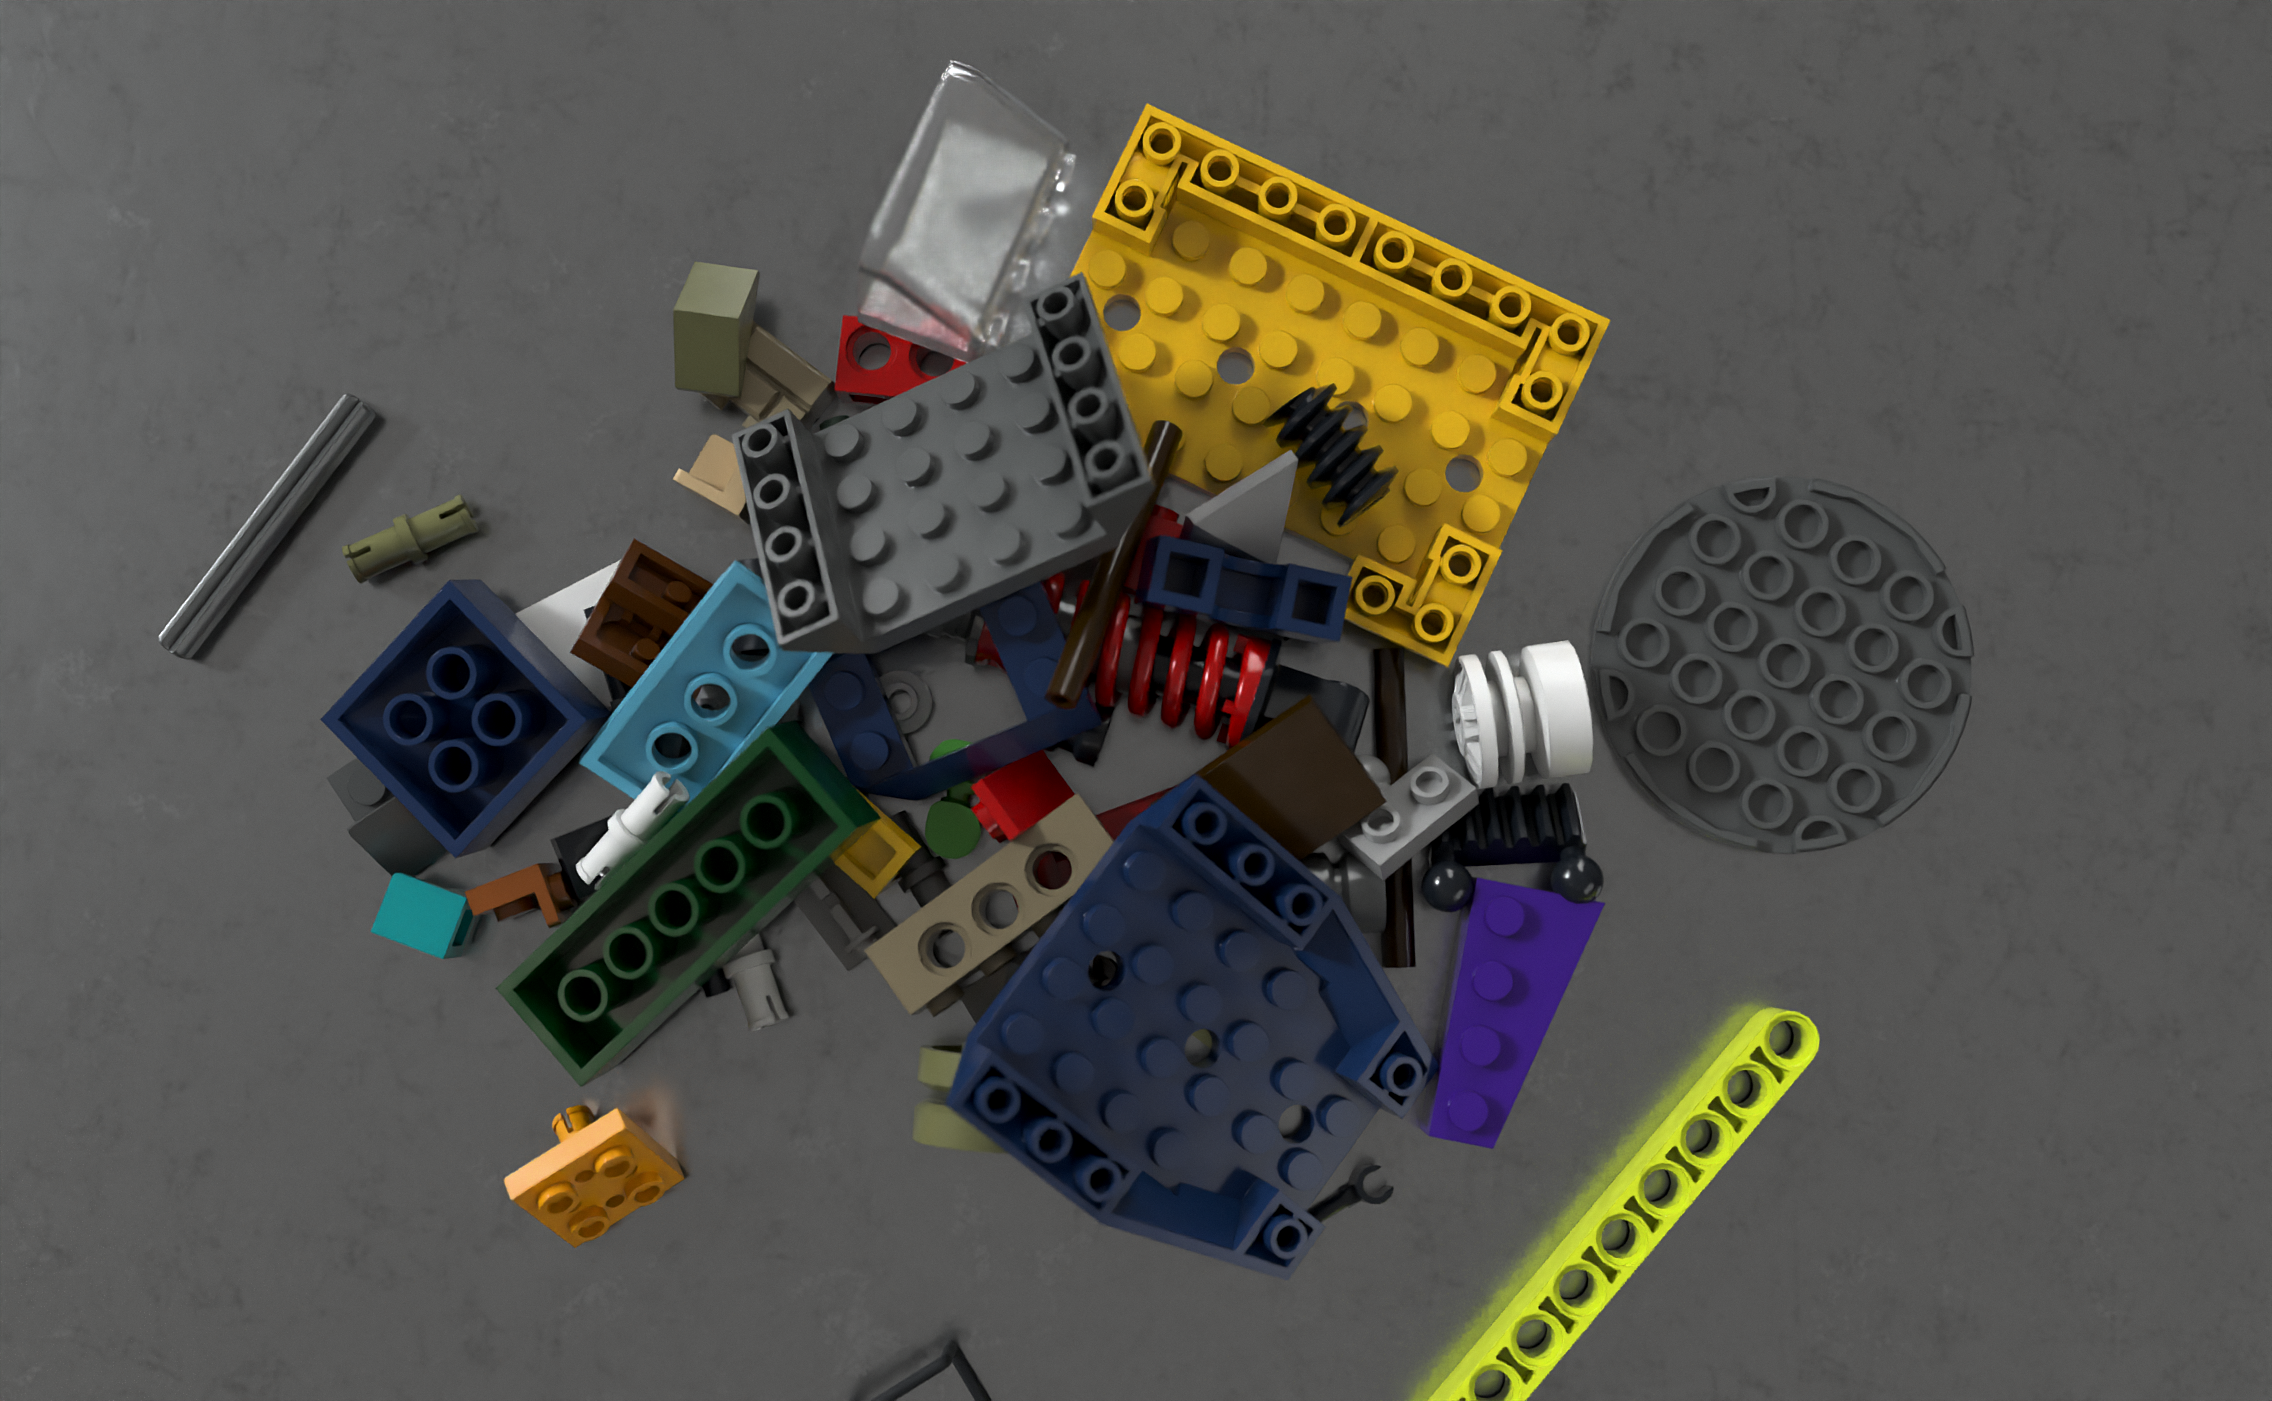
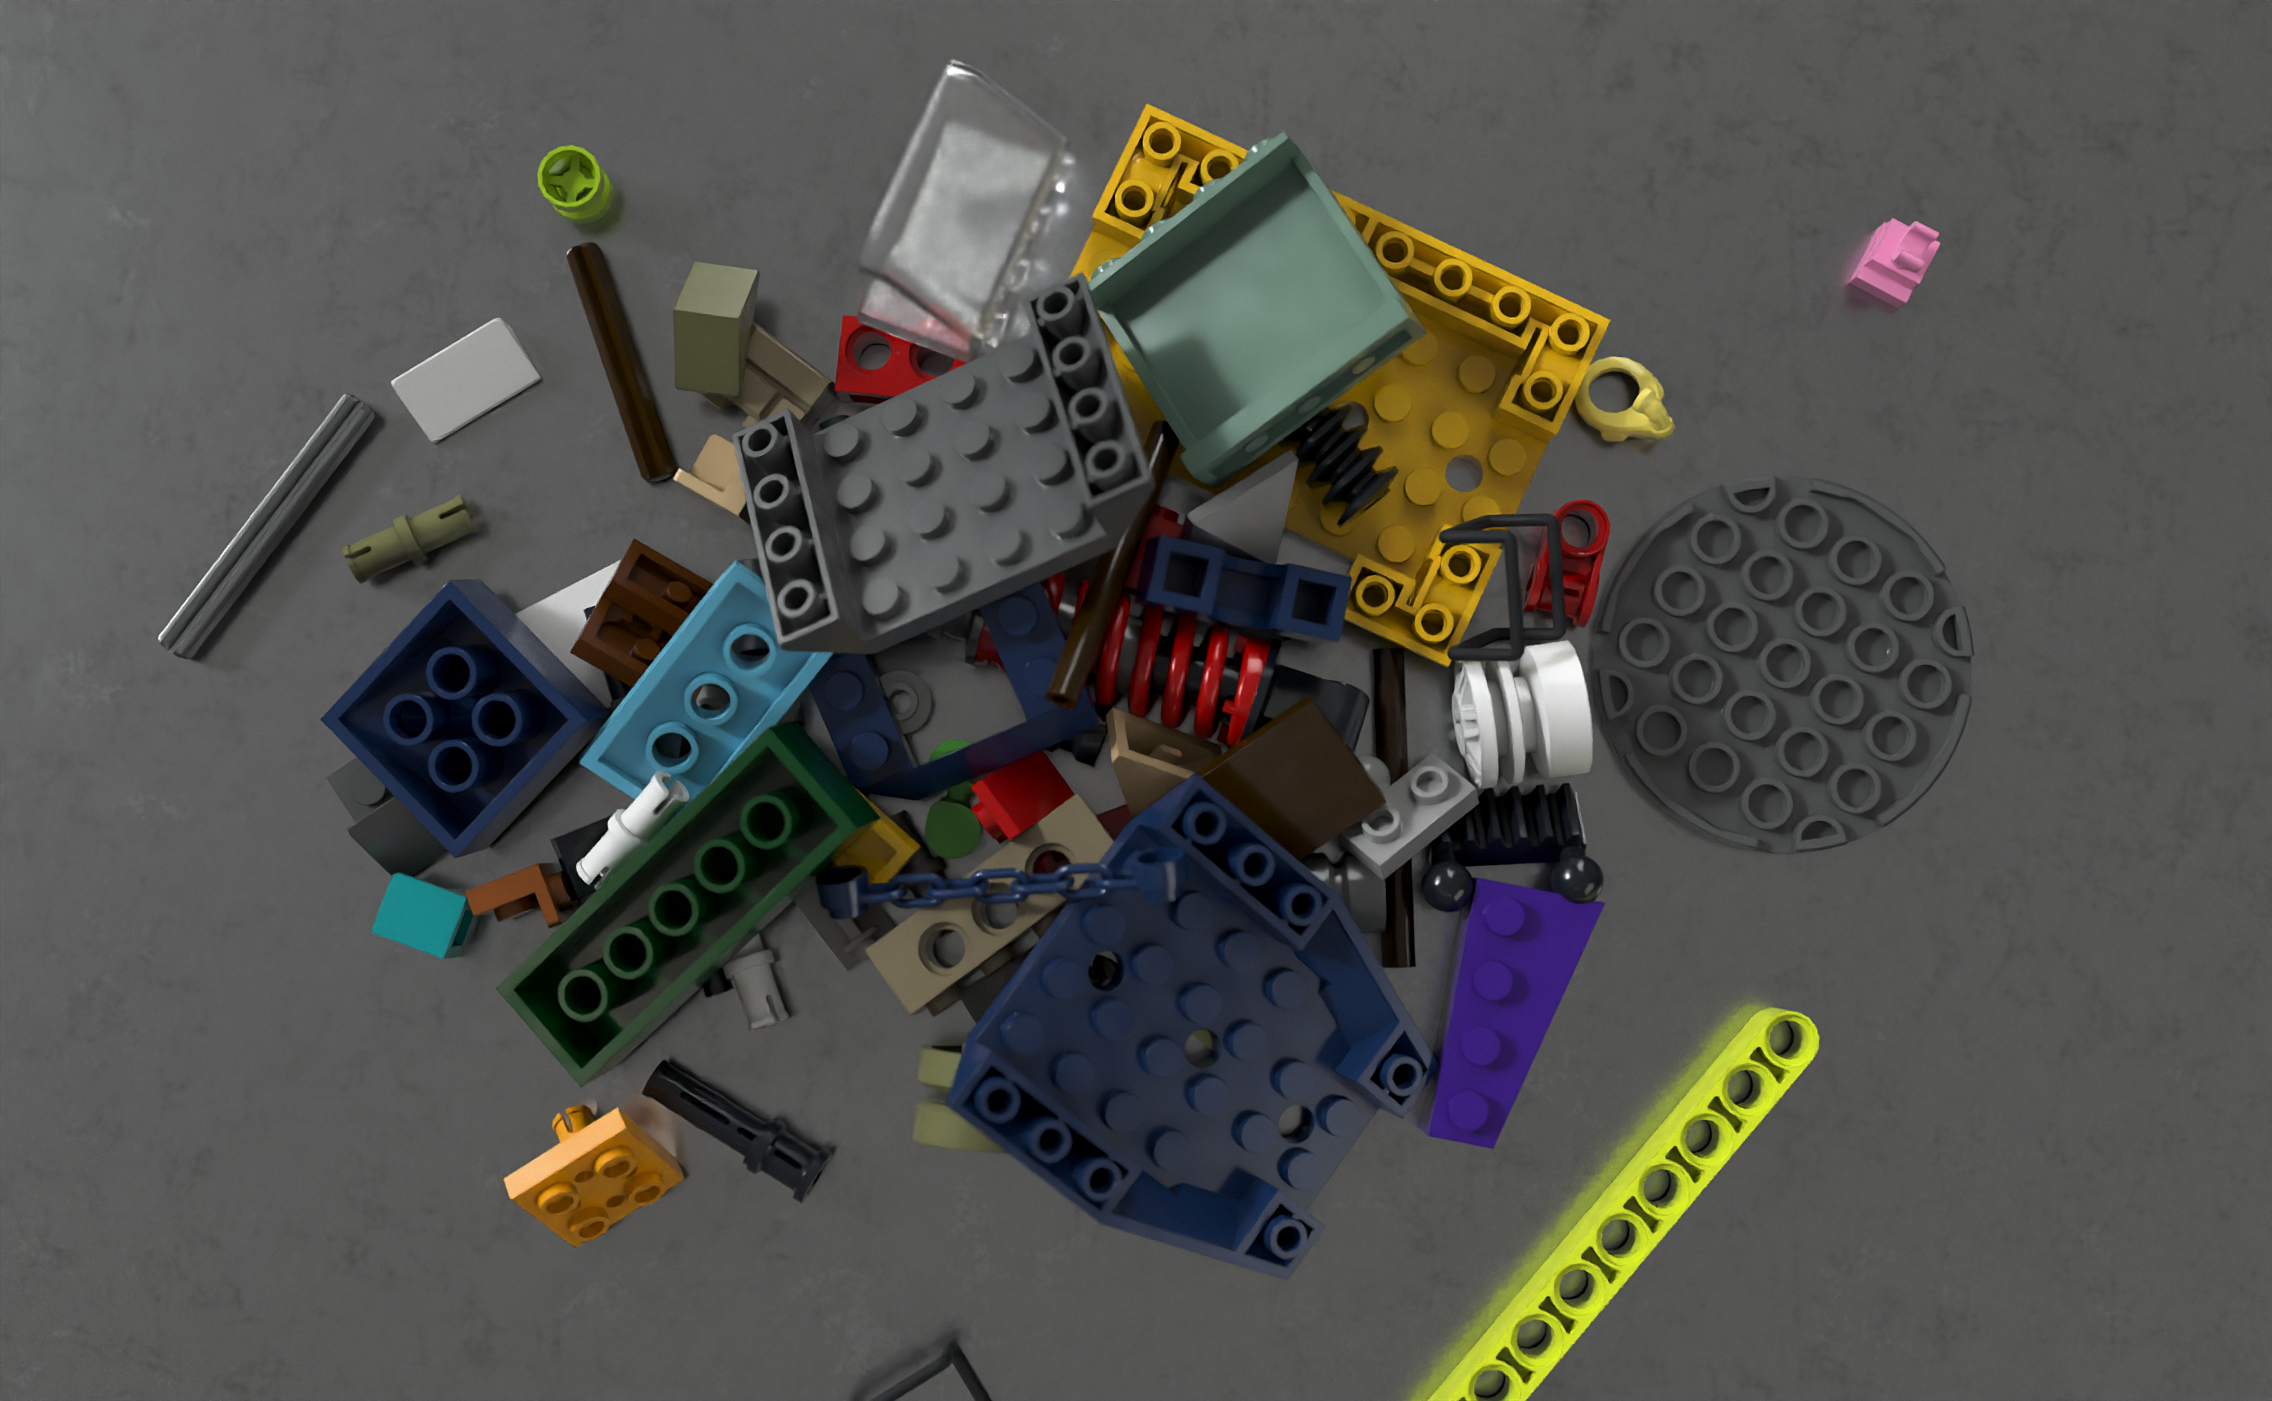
black hand [1308,1164,1394,1223] -> none
none -> white slope [391,318,542,444]
none -> lime wheel [537,145,614,224]
none -> dark brown axle [566,242,676,482]
none -> black pin [642,1059,833,1203]
none -> dark blue piece [815,846,1189,919]
none -> sand green panel [1088,131,1427,489]
none -> tan slope [1106,708,1222,819]
none -> black piece [1438,513,1567,661]
none -> red piece [1522,499,1610,628]
none -> light yellow piece [1574,357,1675,442]
none -> bright pink piece [1849,218,1941,309]

